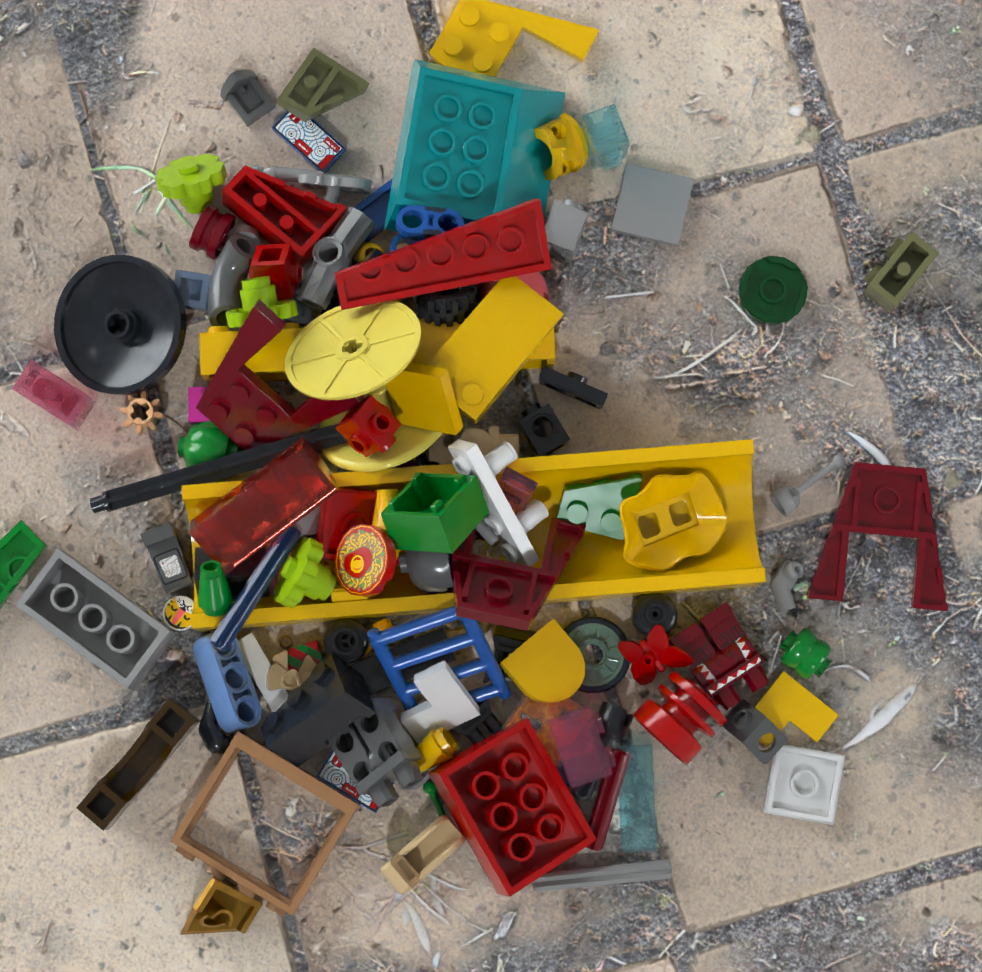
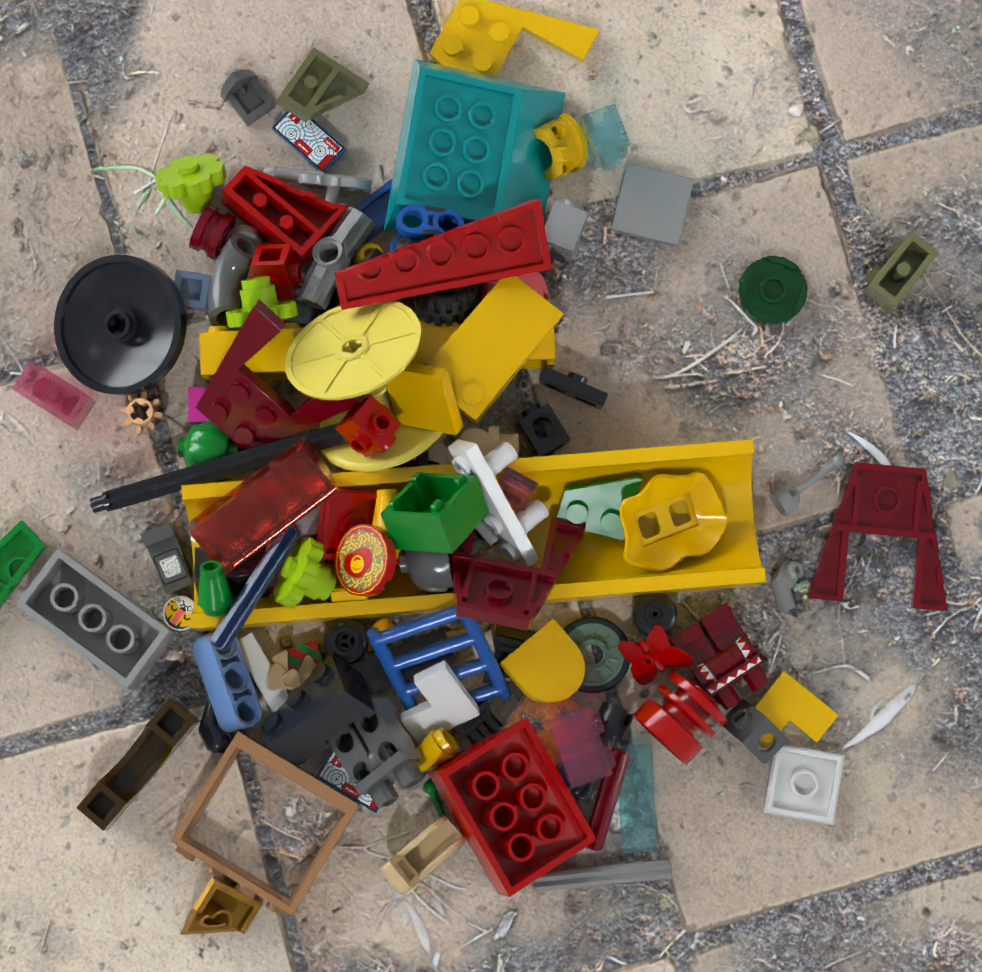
green piece [779,628,832,680] -> none

